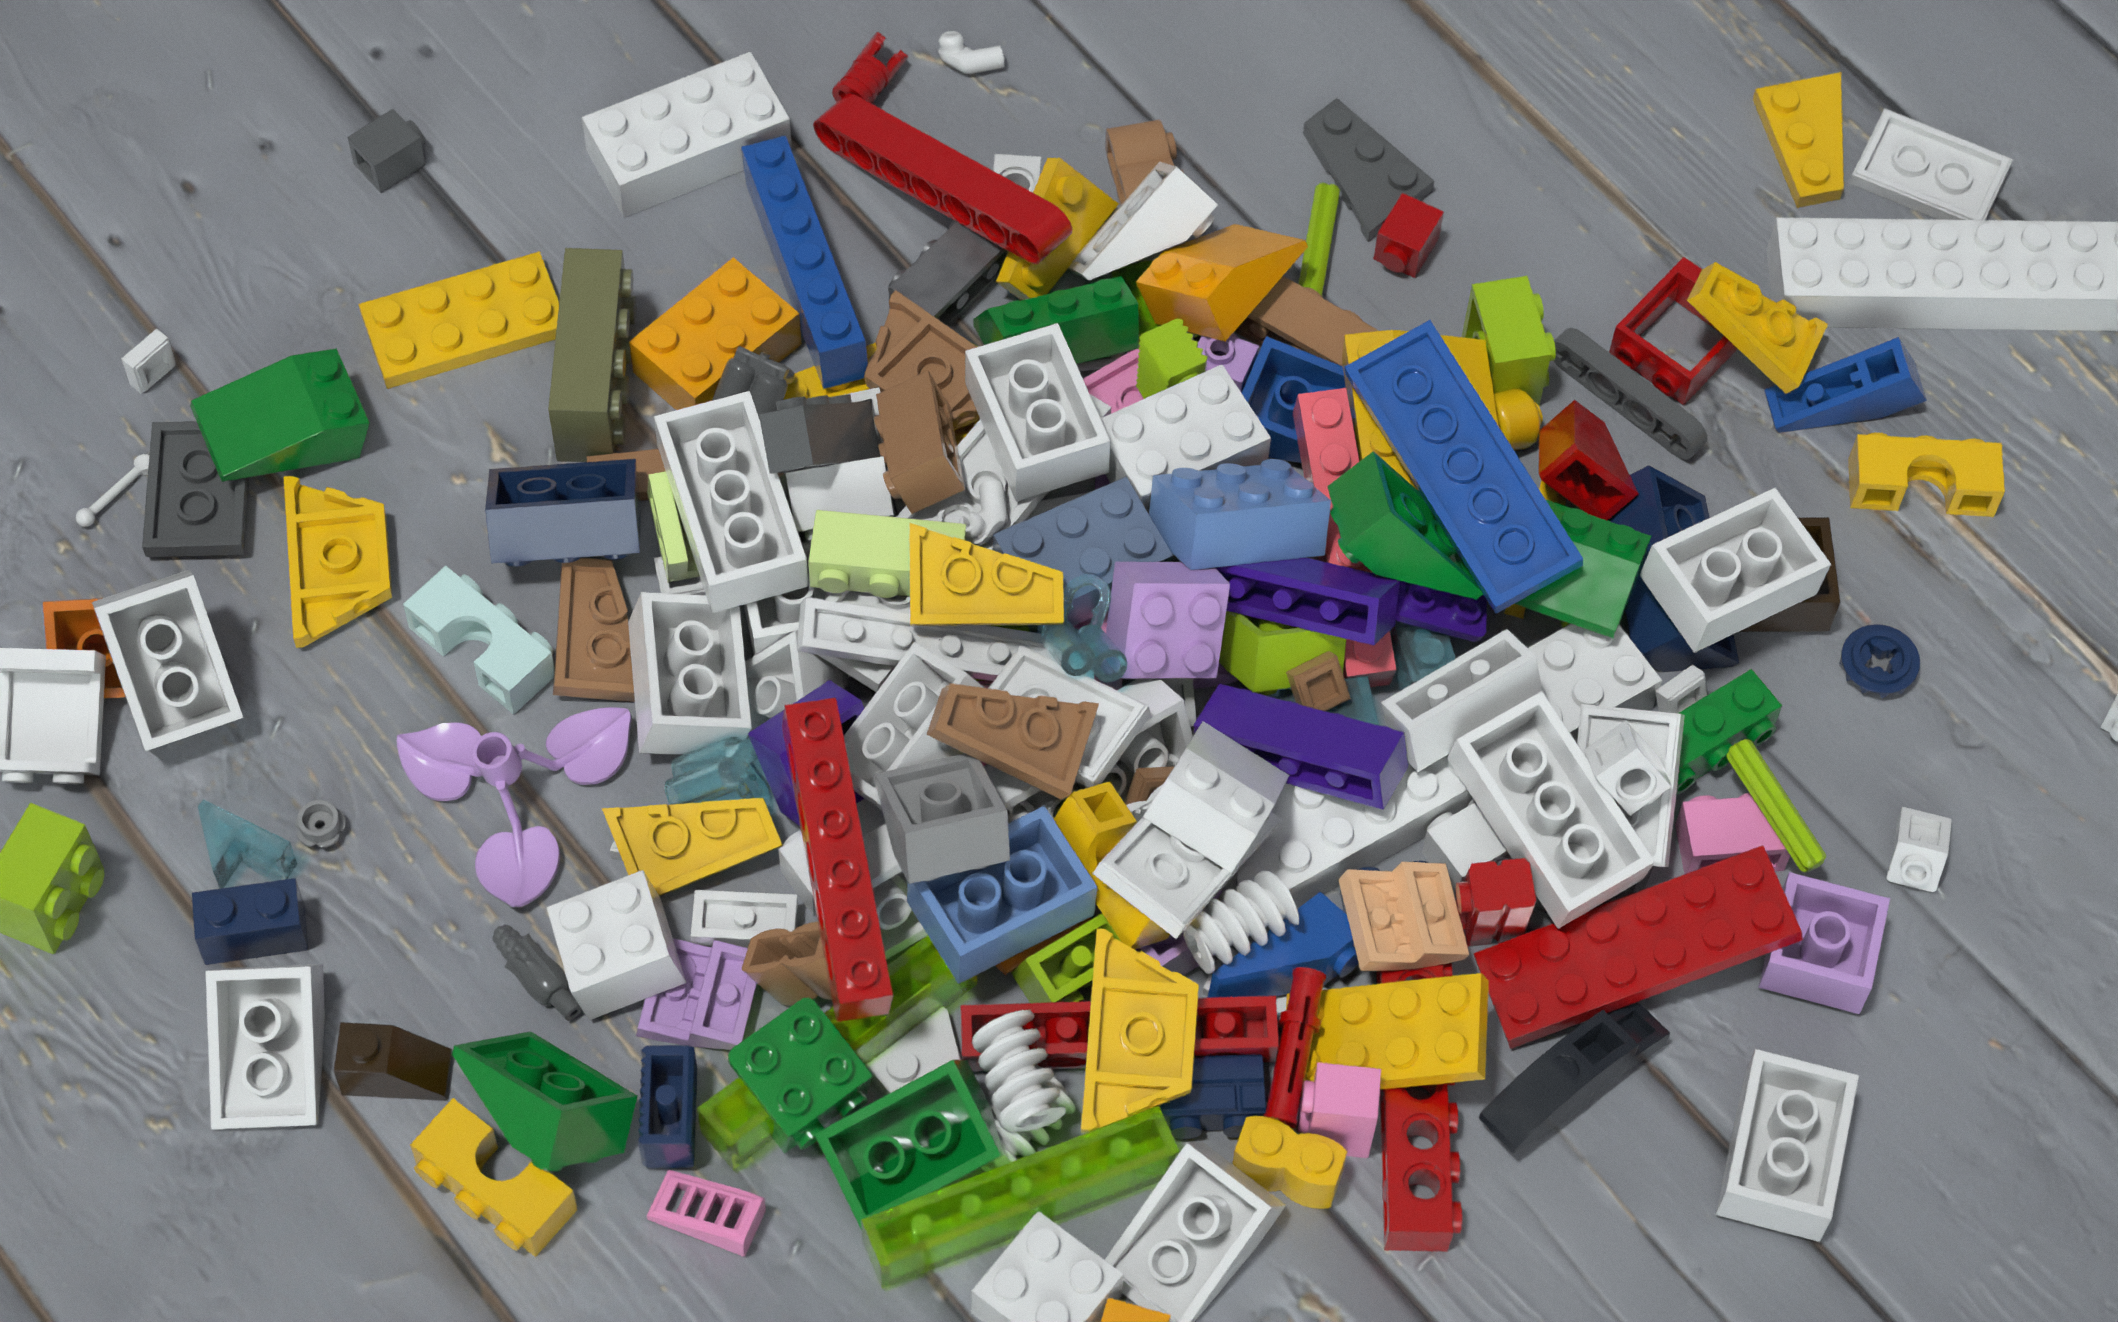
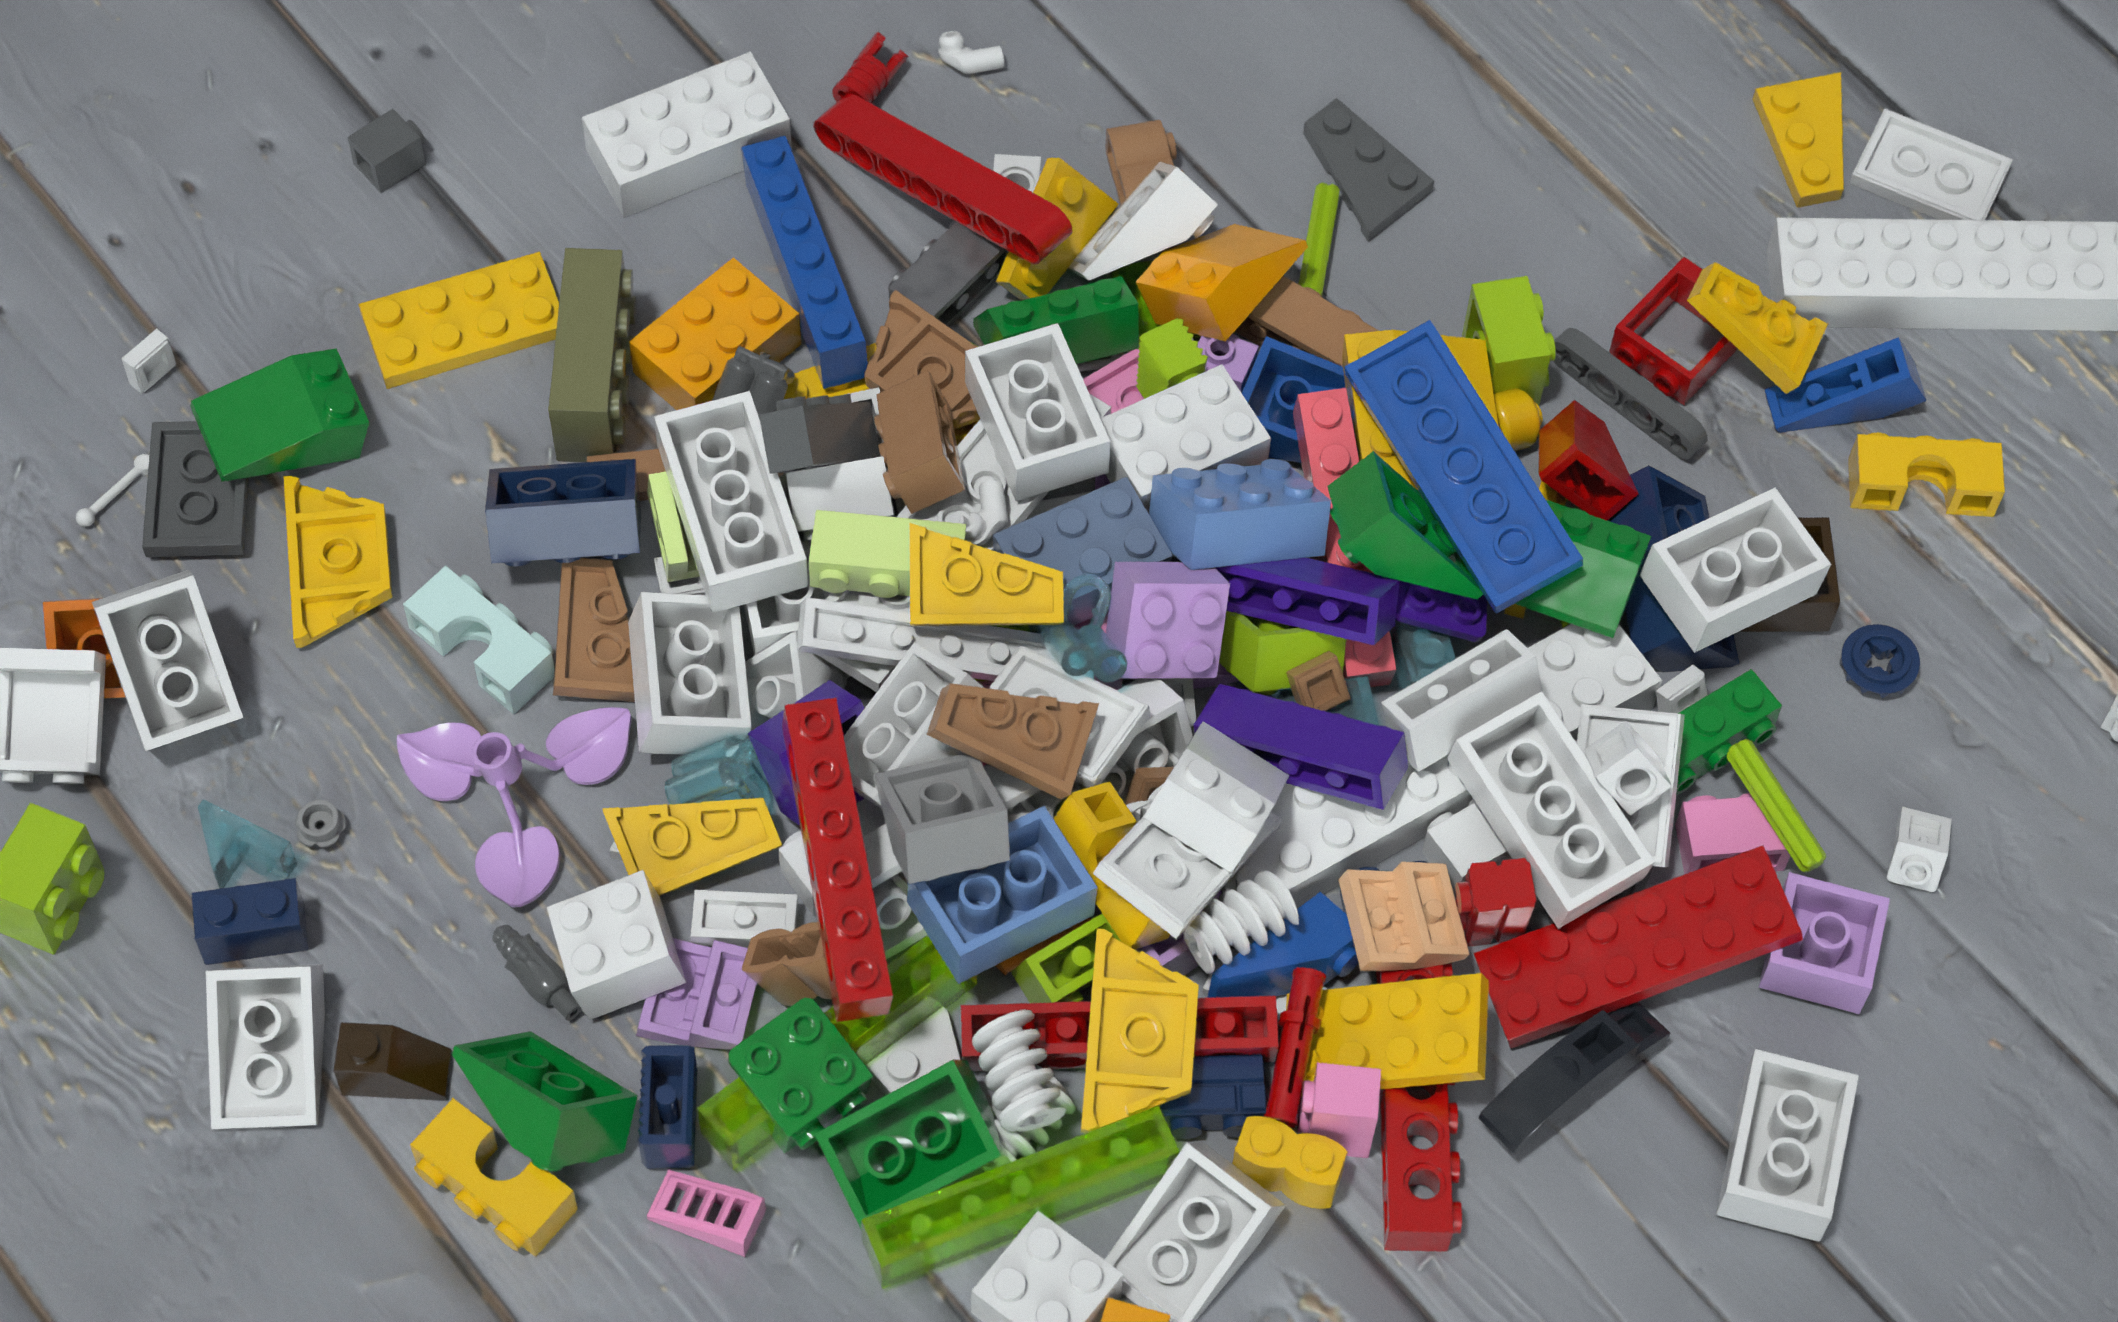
red brick [1373,193,1444,278] -> none

